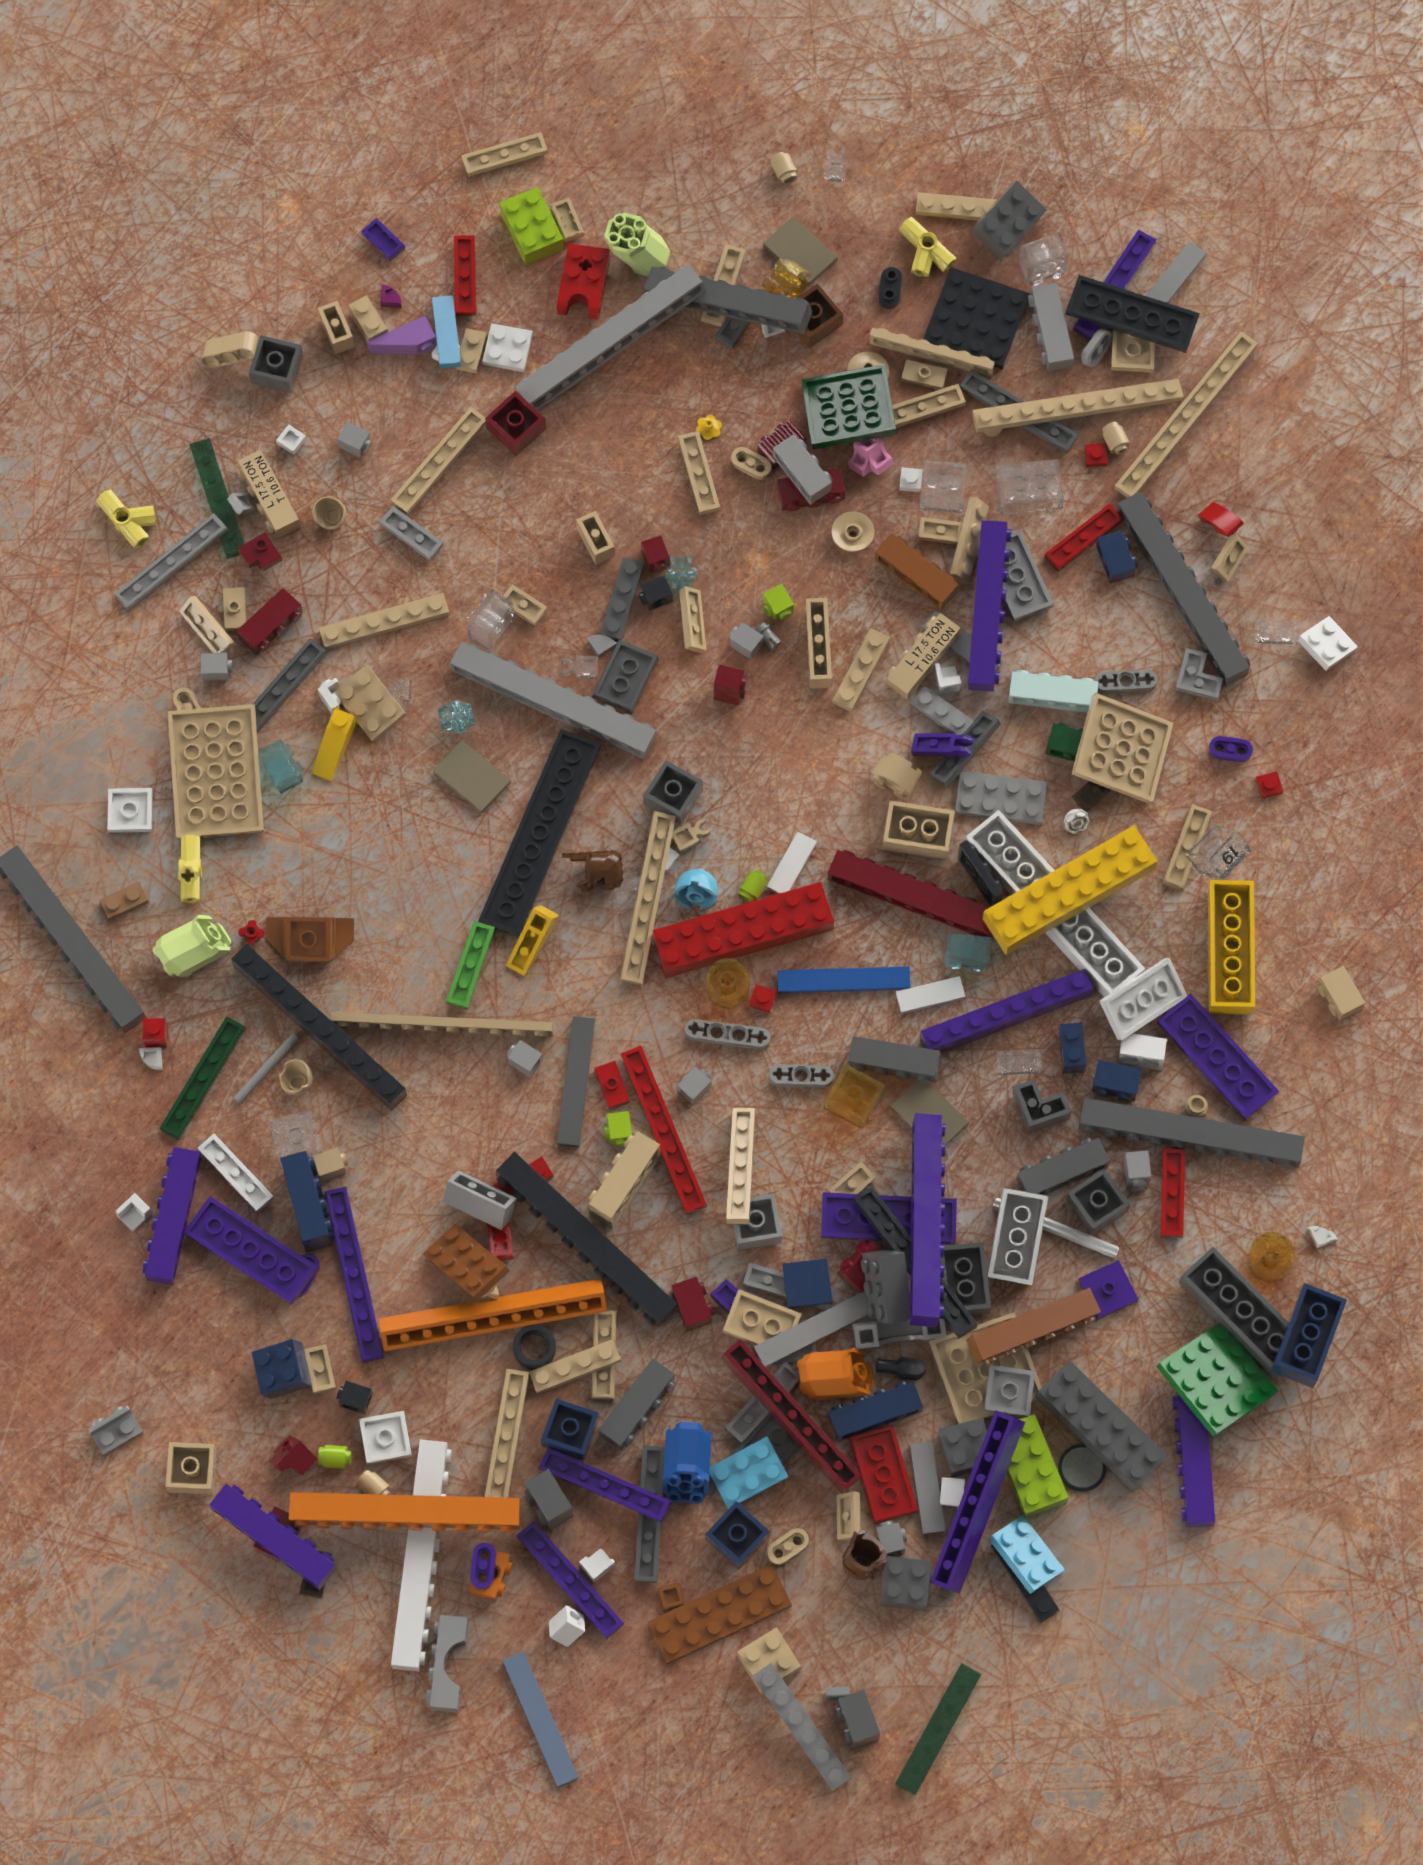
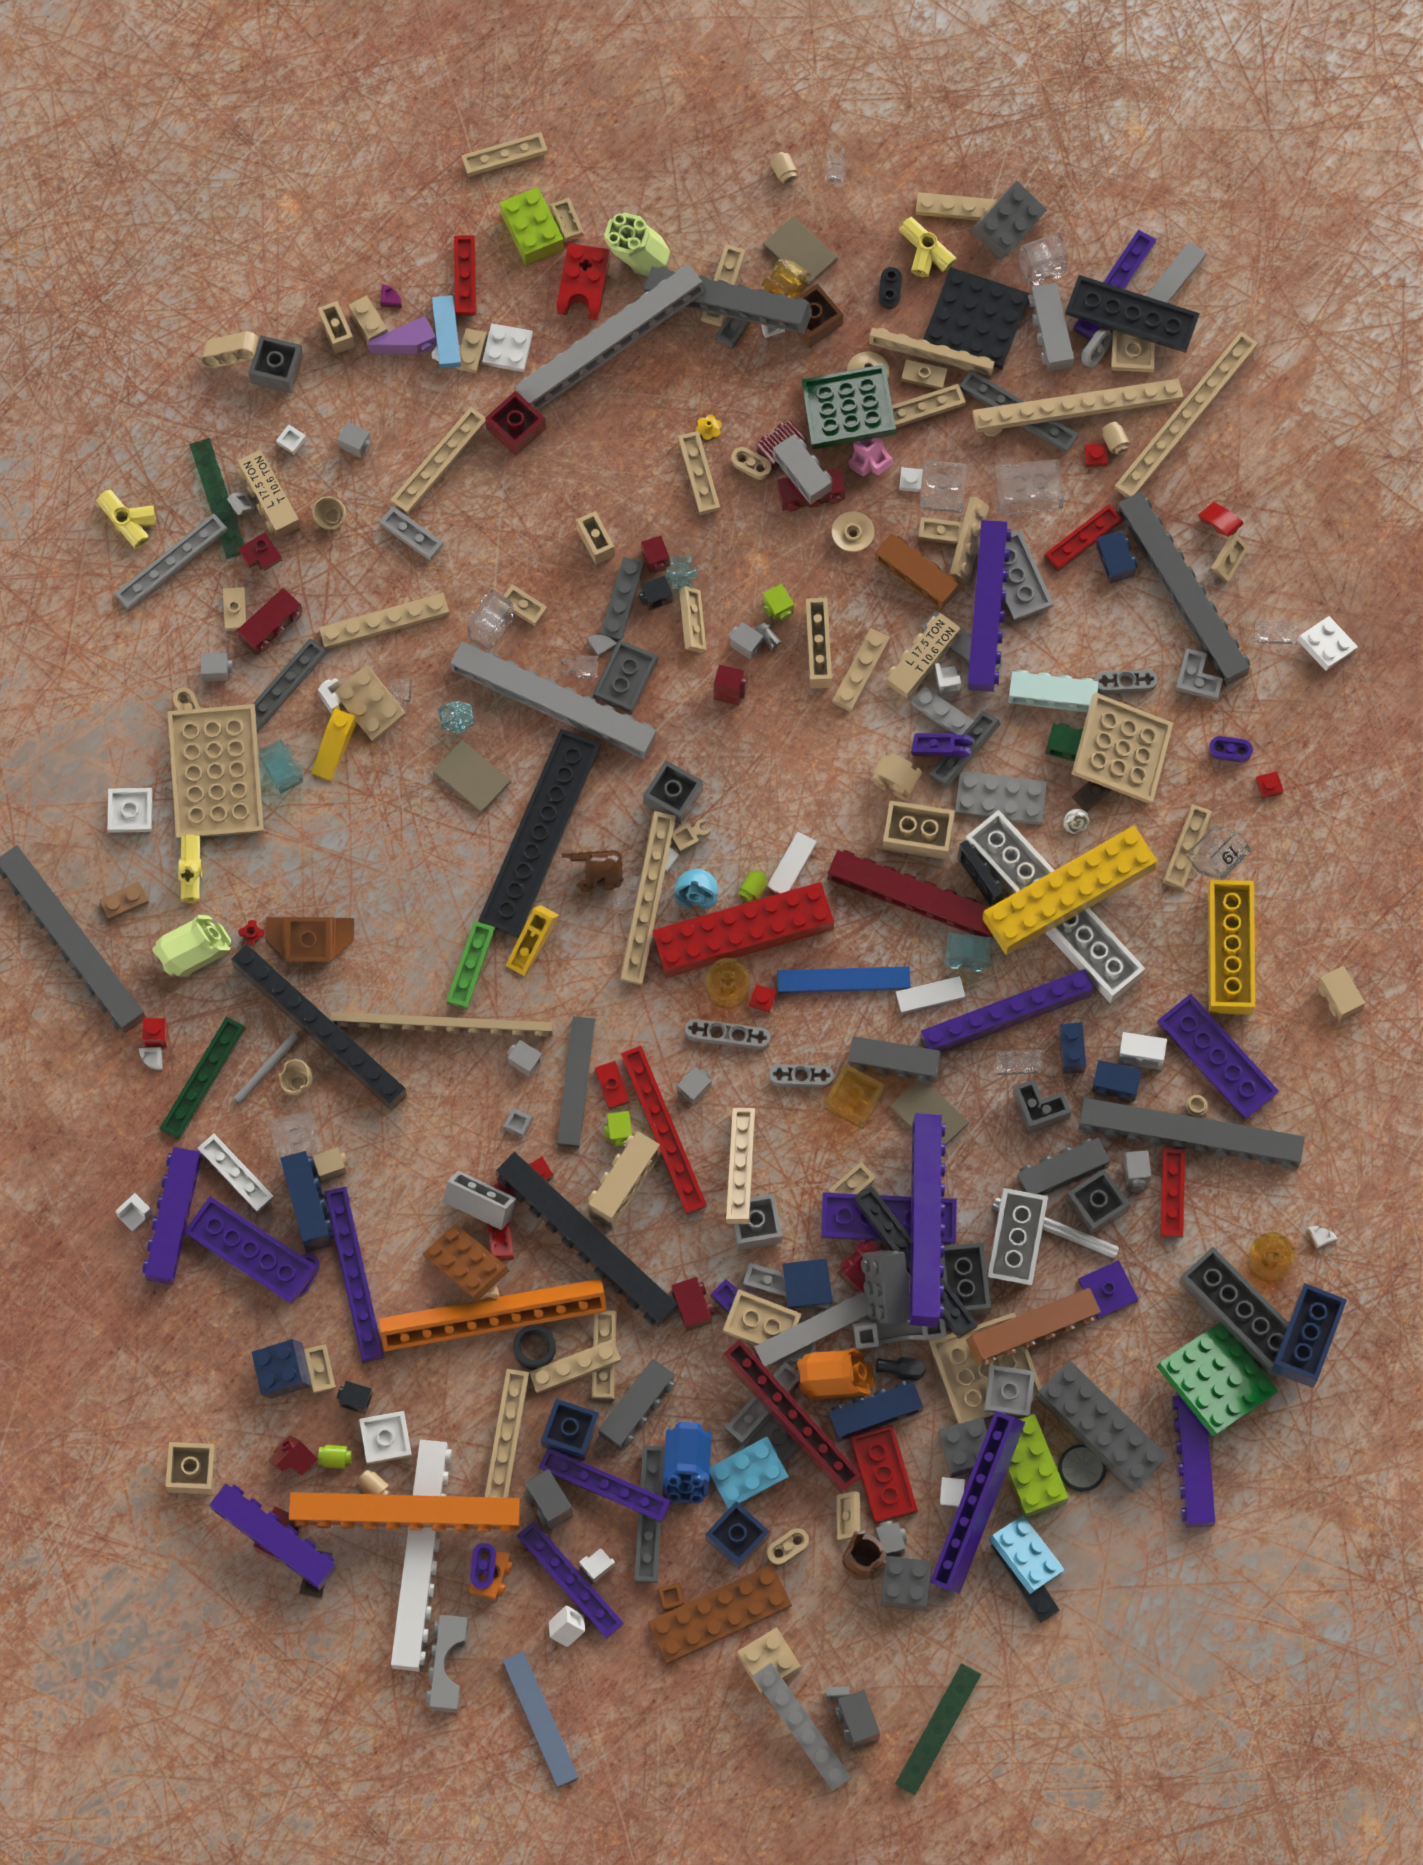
light grey bracket [89,1406,143,1456] -> none
tan plate [179,596,234,653] -> none
dark purple plate [361,218,405,261] -> none
light grey tile [910,1442,946,1535] -> none
white plate [1099,958,1187,1040] -> none
none -> light grey tile [503,1108,533,1138]

